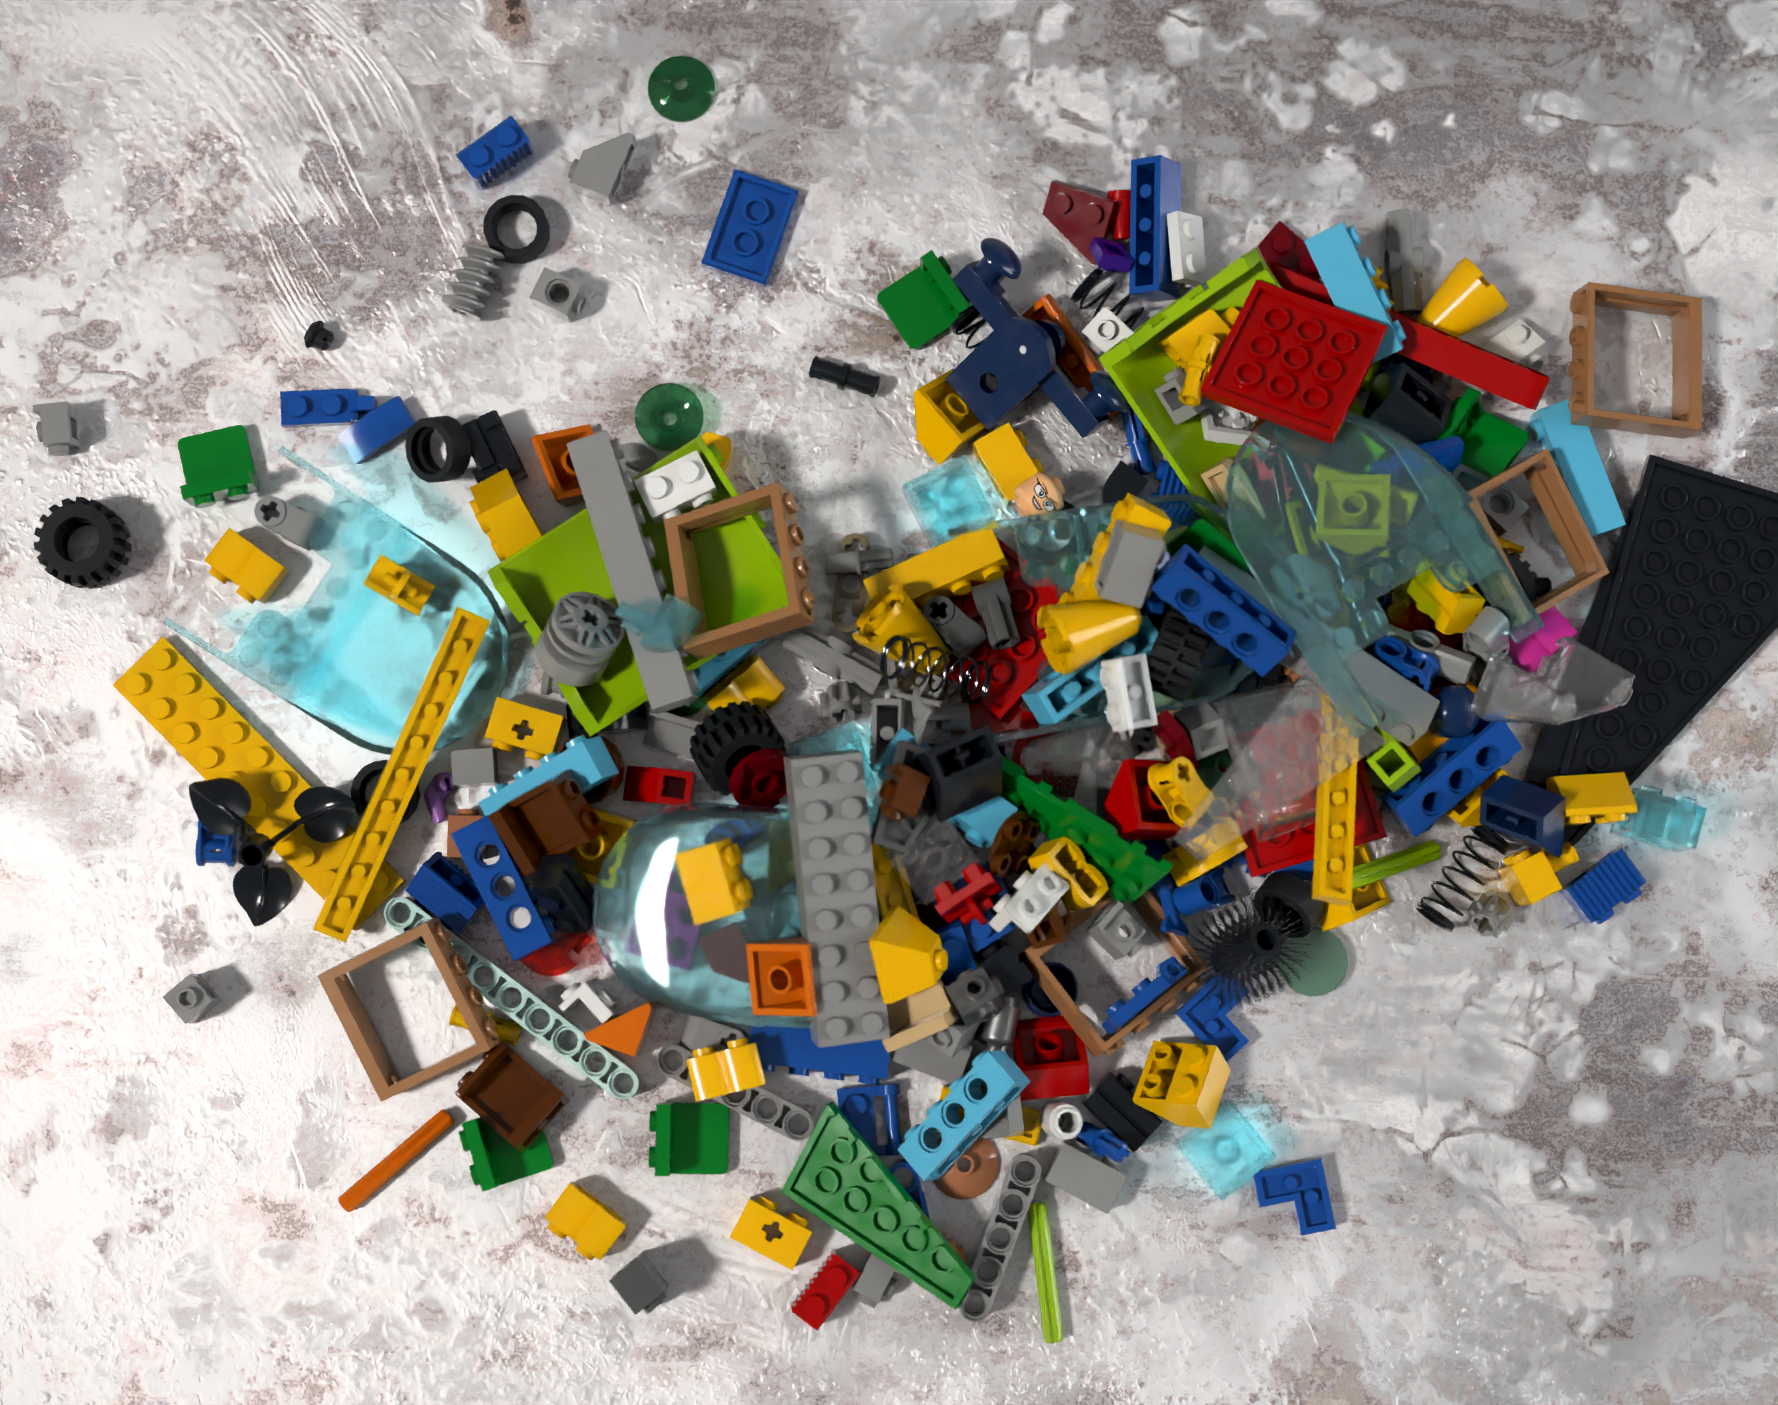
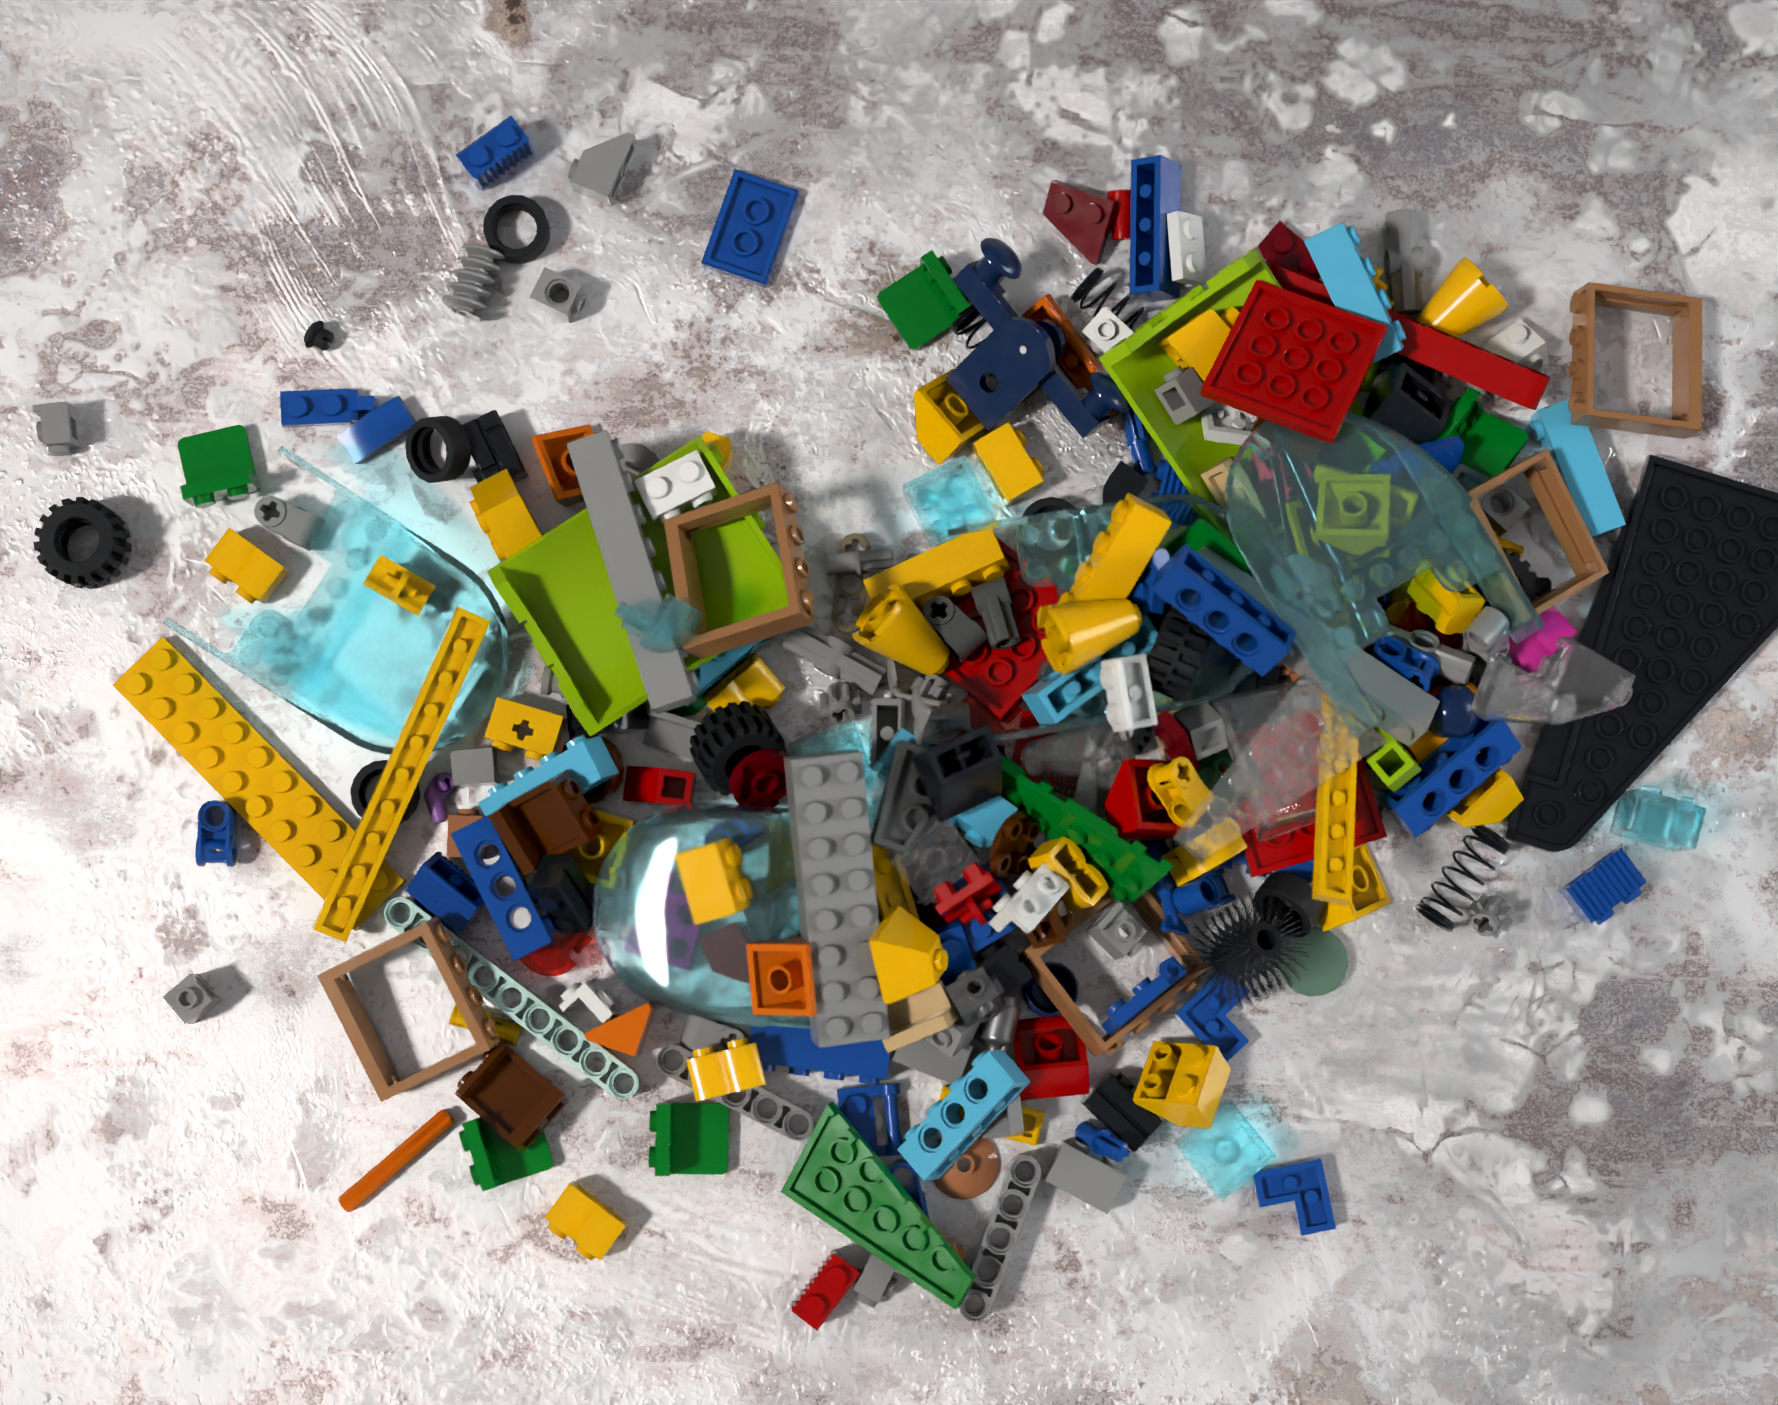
black plant [189,778,356,927] -> none
light grey wheel [536,591,625,687] -> none
dark grey brick [609,1252,668,1315] -> none
clear green dish [635,383,704,451] -> none
clear green dish [648,56,715,122] -> none
yellow brick [730,1195,813,1271] -> none
black pin [809,356,880,398] -> none
reddish brown brick [878,763,931,822] -> none
black piece [880,634,992,705] -> none
light nougat head [1012,472,1066,524] -> none
lime axle [1028,1201,1063,1343] -> none
white brick [1040,1101,1083,1140] -> none
dark purple plate [1089,236,1133,273] -> none
light grey brick [1093,519,1166,608] -> none
yellow pin [1178,334,1220,406] -> none
lime axle [1352,840,1442,890] -> none
dark blue slope [1480,775,1566,858] -> none
yellow brick [1496,842,1579,906] -> none
yellow slope [1546,772,1637,826] -> none

